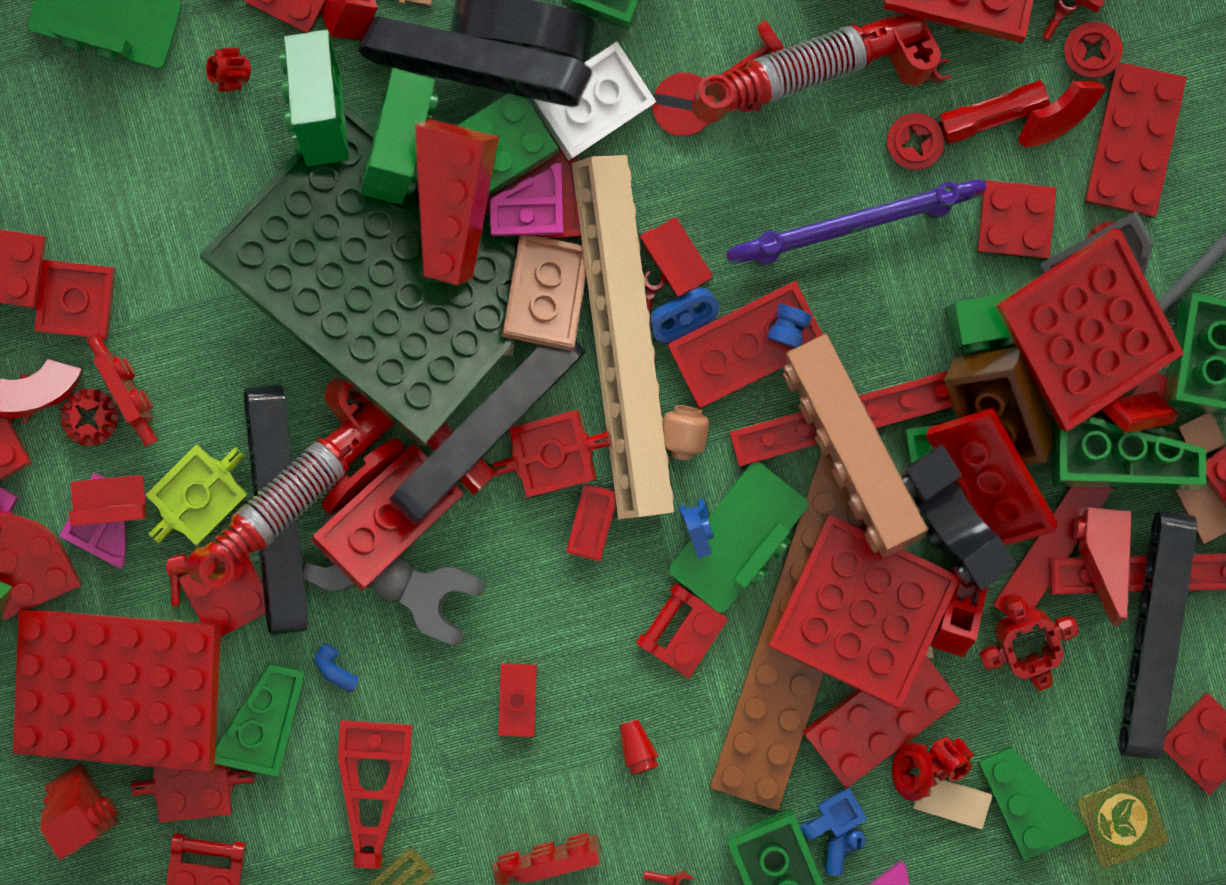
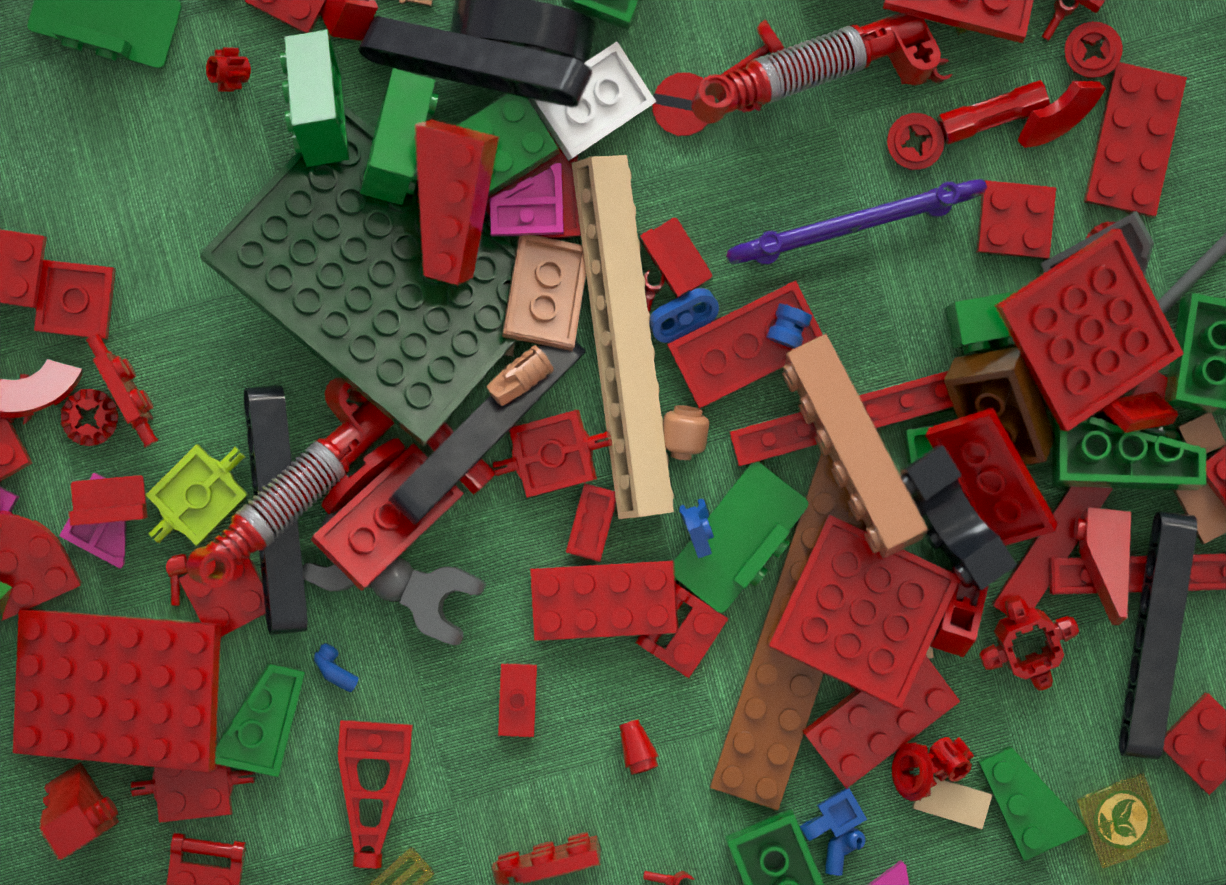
none -> nougat hinge [487,345,554,406]
none -> red plate [530,561,679,641]

